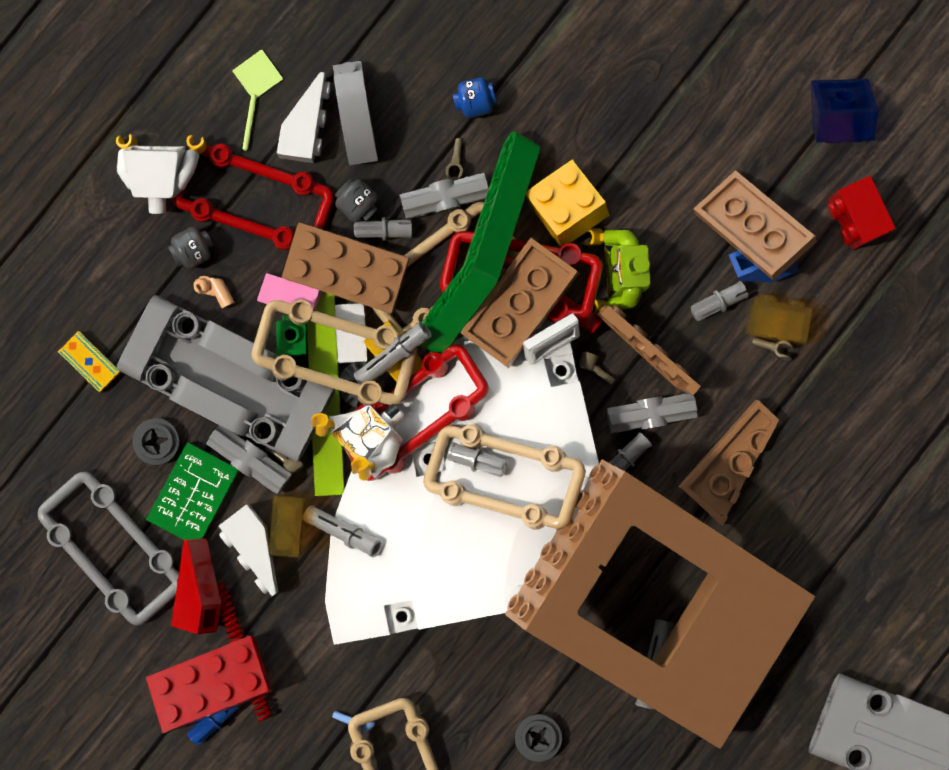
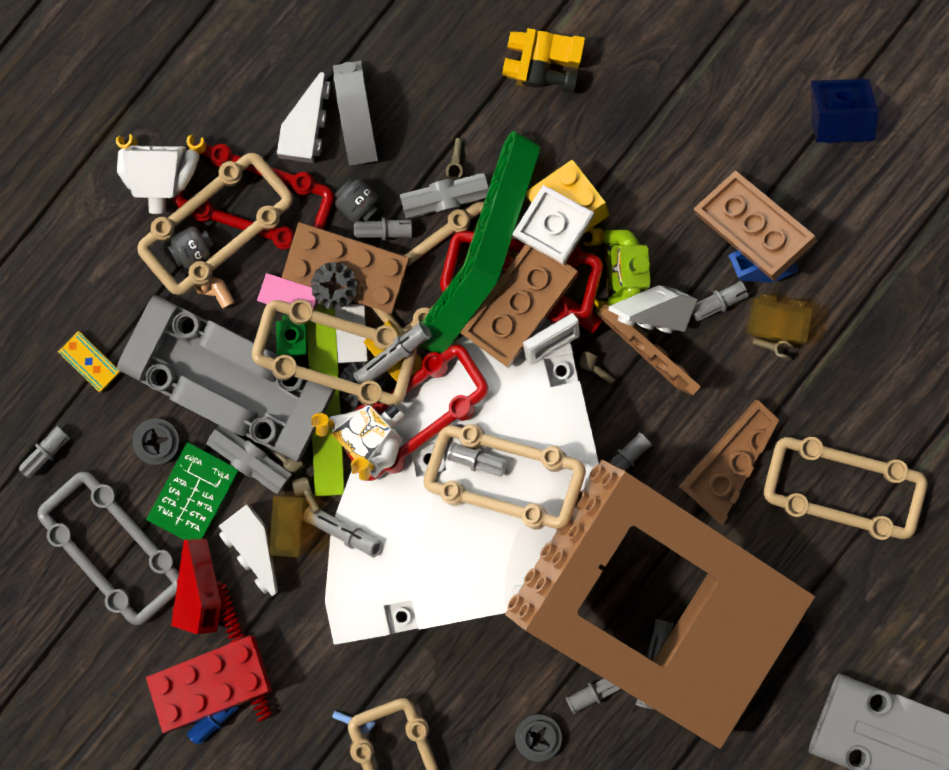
yellowish green piece [232,50,283,151] -> none
blue head [453,77,497,118] -> none
light grey piece [606,393,698,433] -> none
red brick [827,176,896,250] -> none
none -> light grey axle [19,426,71,478]
none -> tan bar [137,153,293,295]
none -> dark tan hand [292,478,320,514]
none -> dark grey gear [310,262,358,309]
none -> yellow hips [502,28,585,93]
none -> white tile [512,185,595,265]
none -> light grey axle [565,679,621,714]
none -> white slope [608,285,697,334]
none -> tan bar [764,437,928,540]

